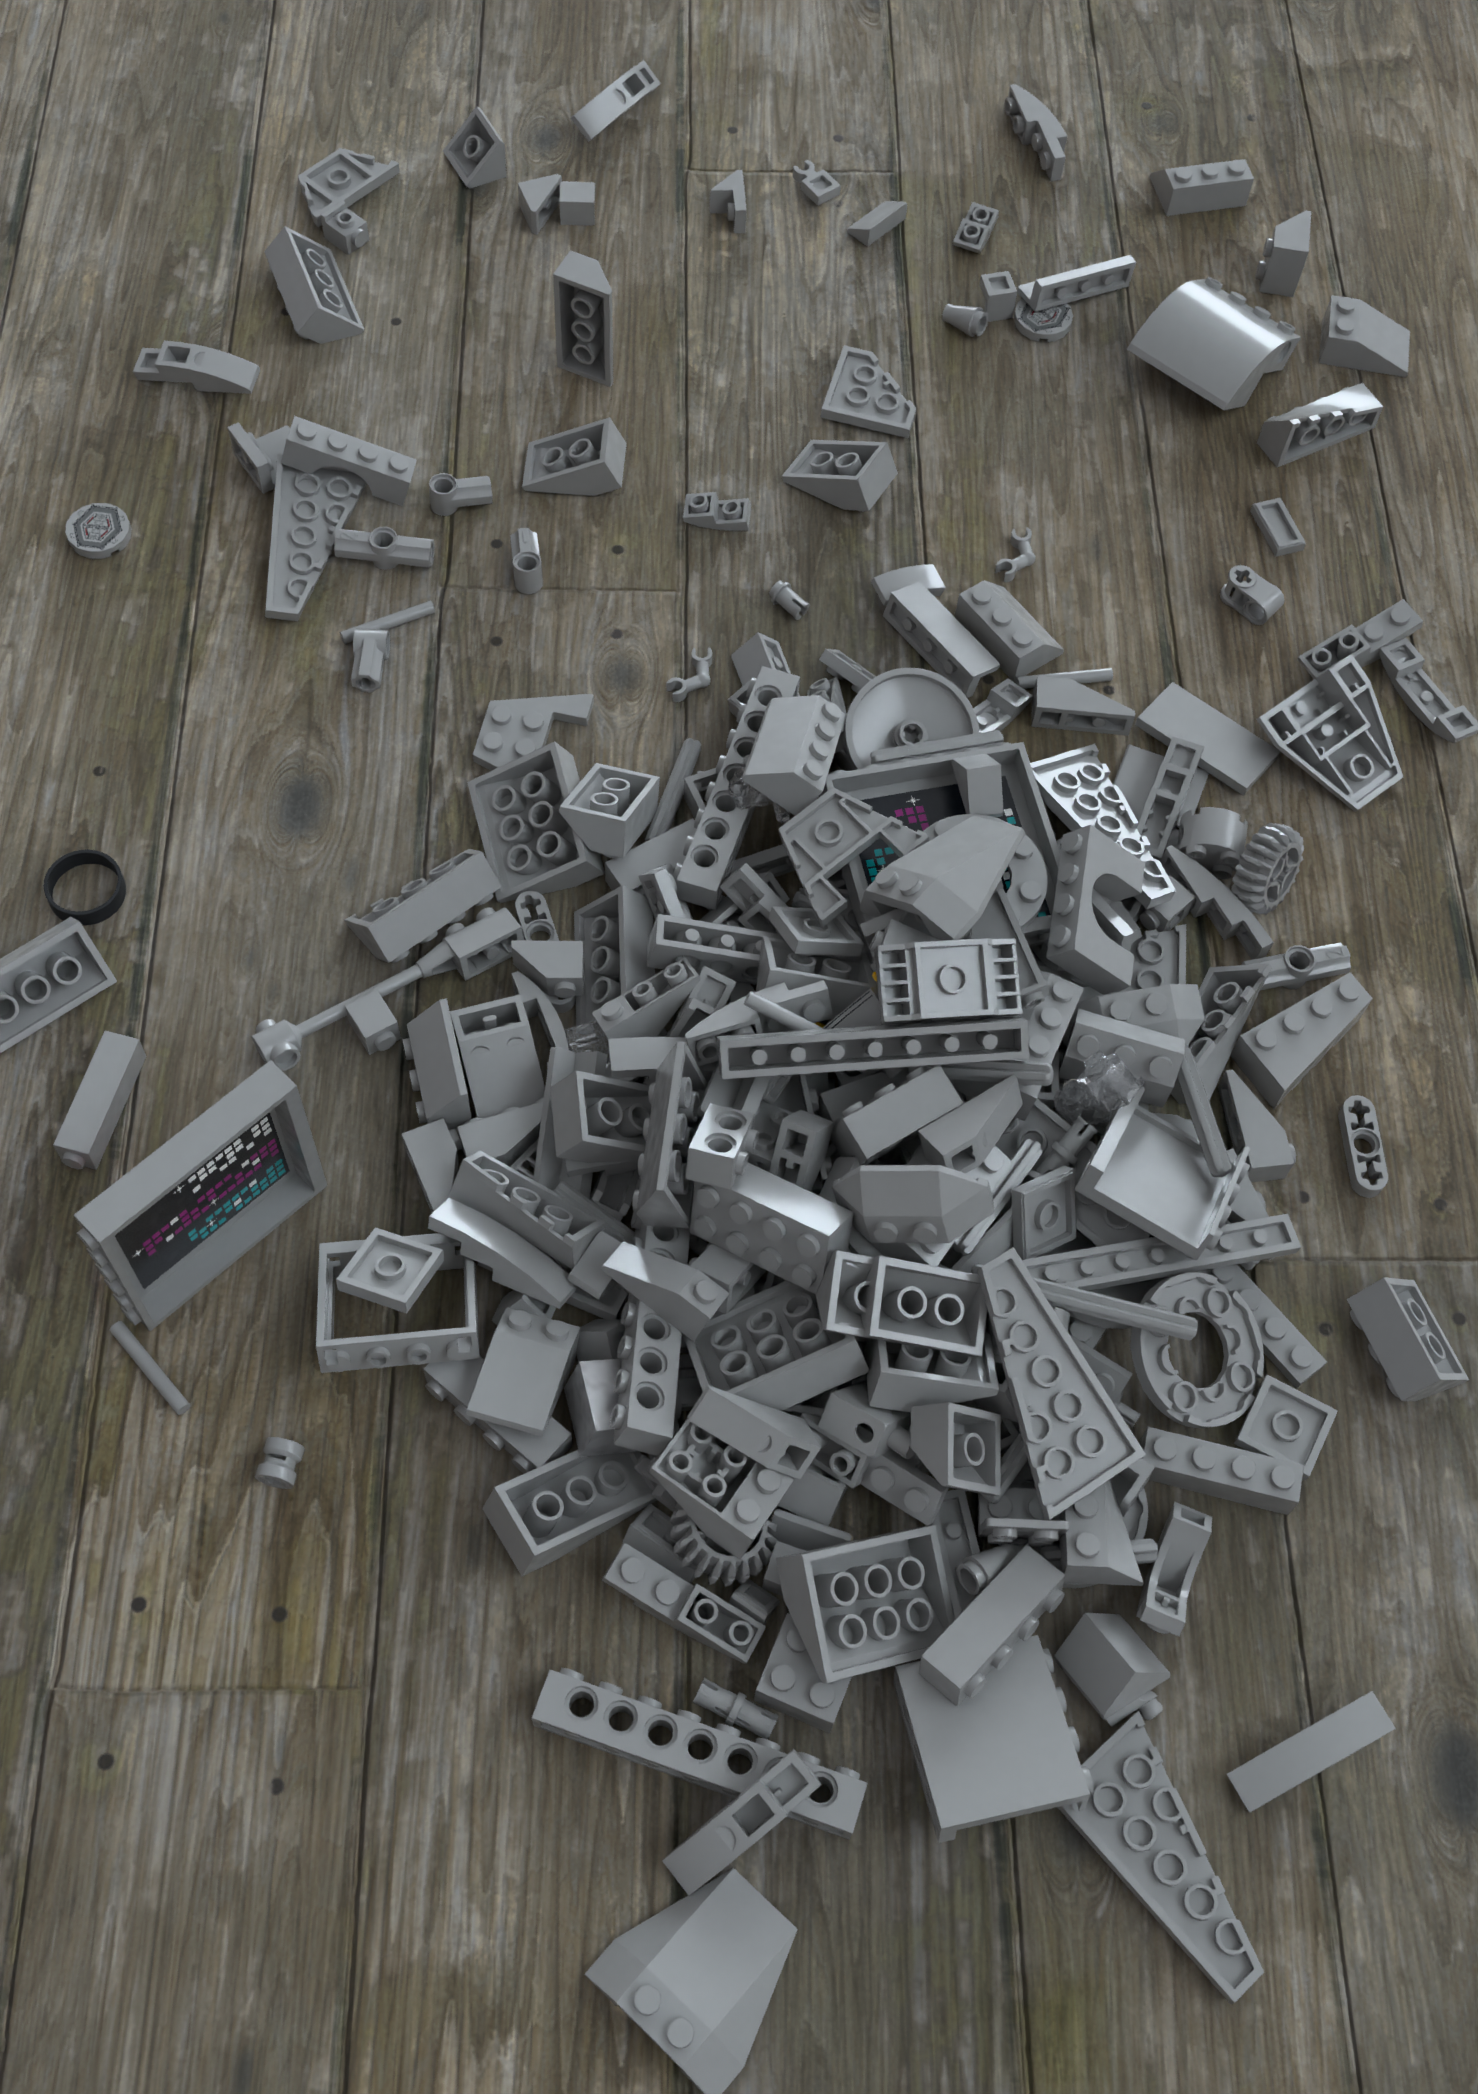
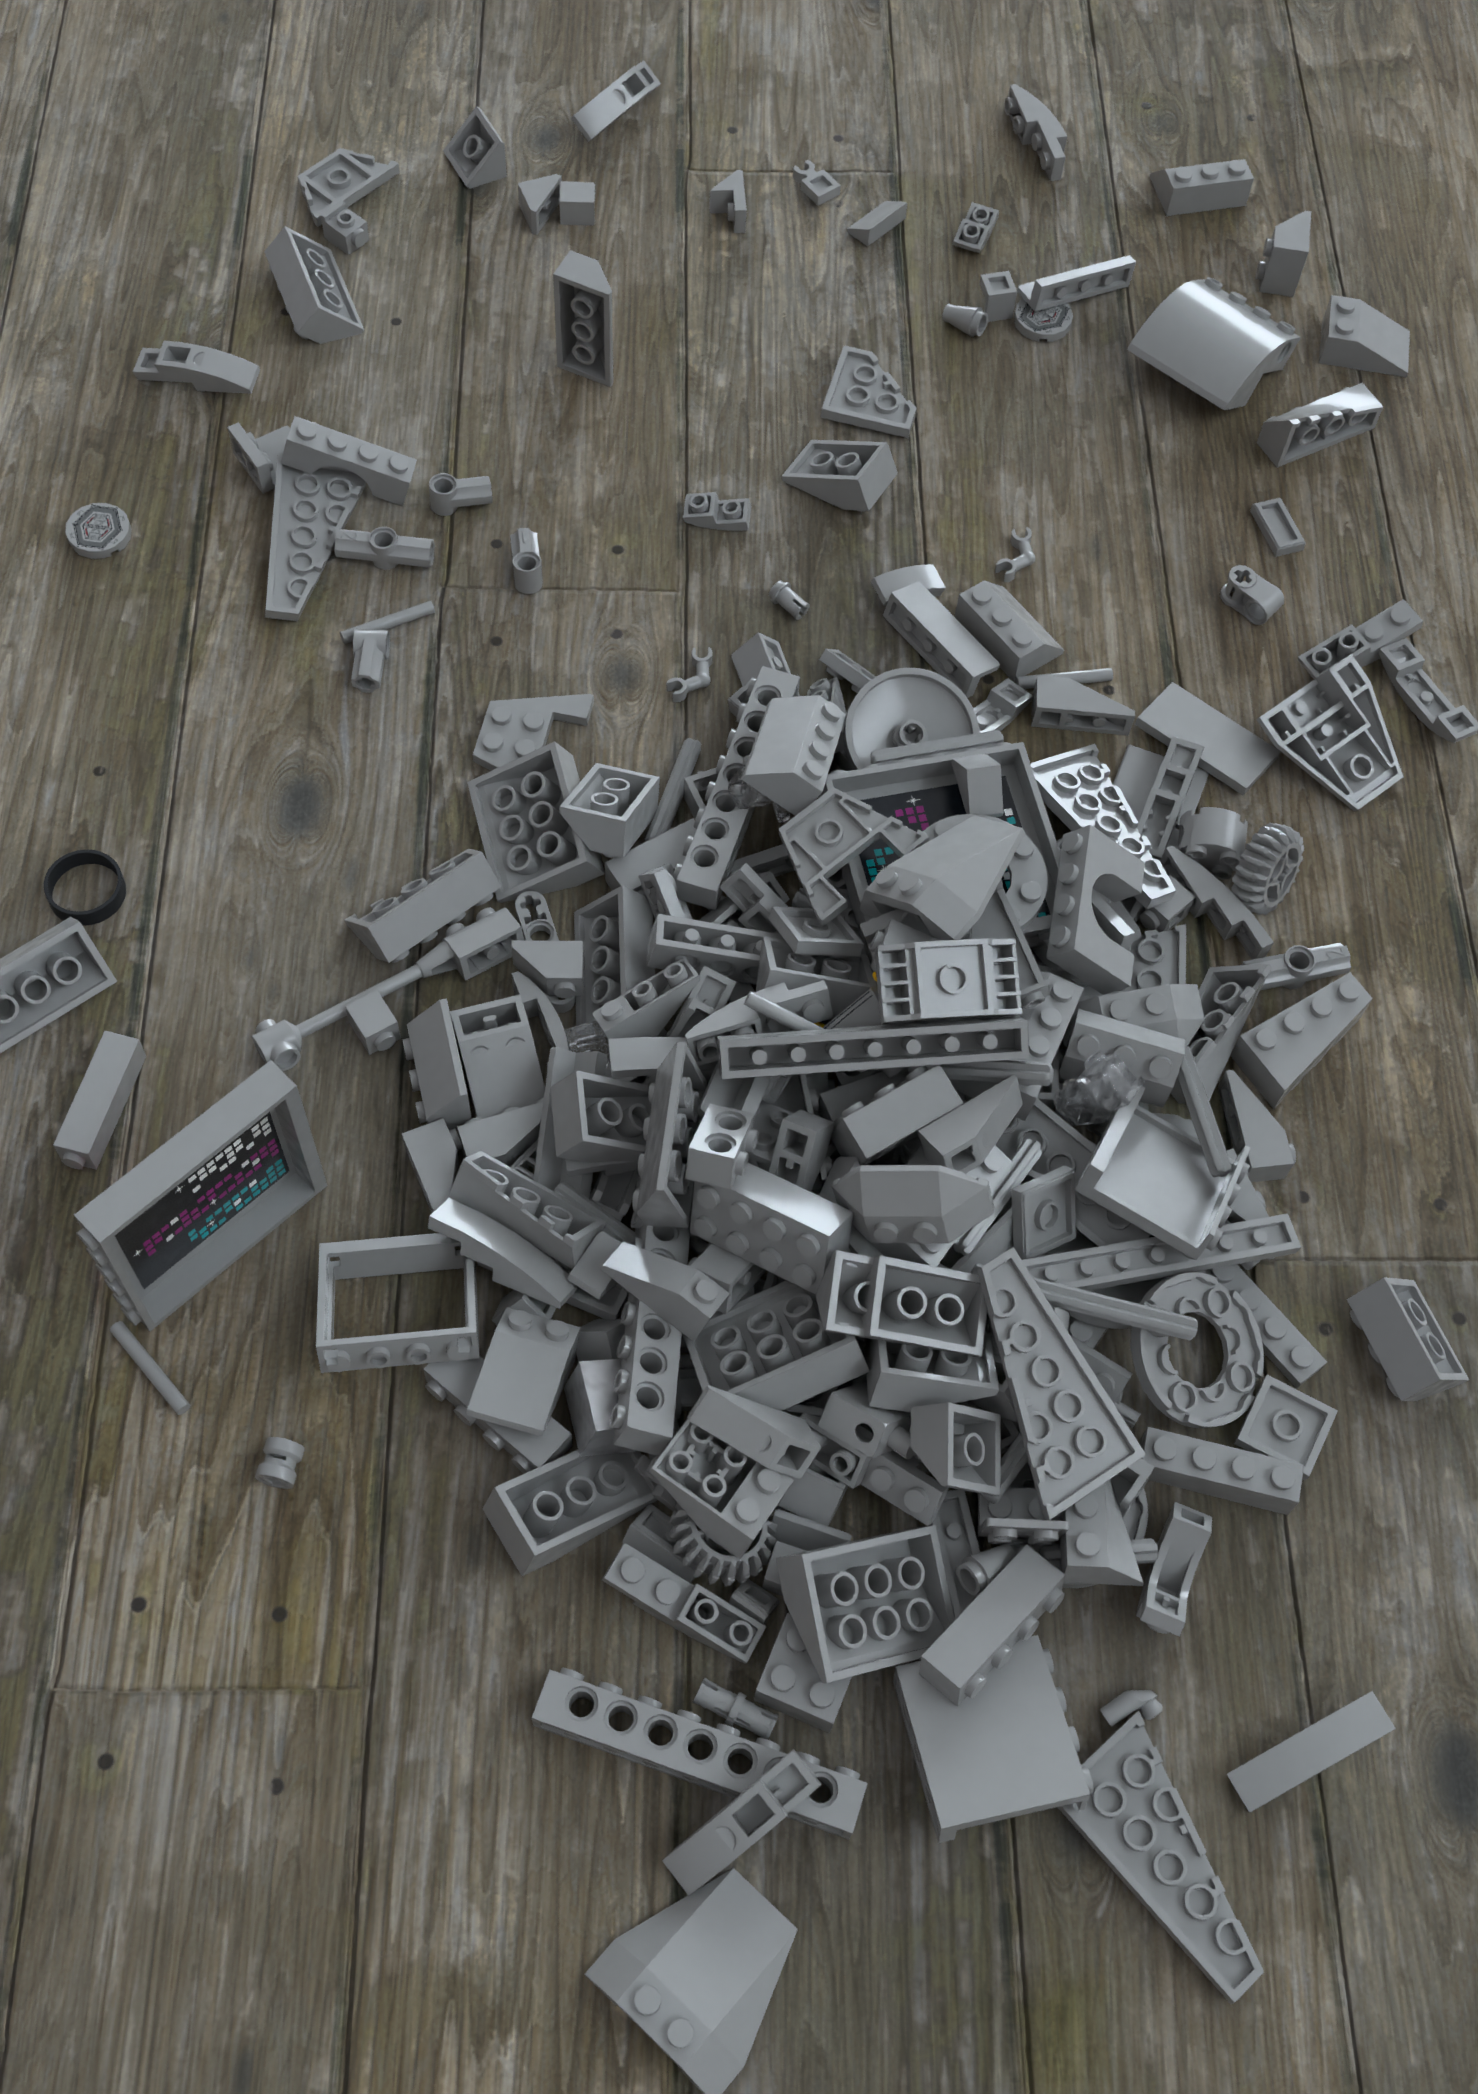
light grey plate [336,1227,444,1314] -> none
light grey slope [522,417,627,496] -> none
light grey pin [1036,1116,1098,1175] -> none
light grey slope [1054,1613,1170,1720] -> none
light grey beam [1338,1095,1388,1198] -> none

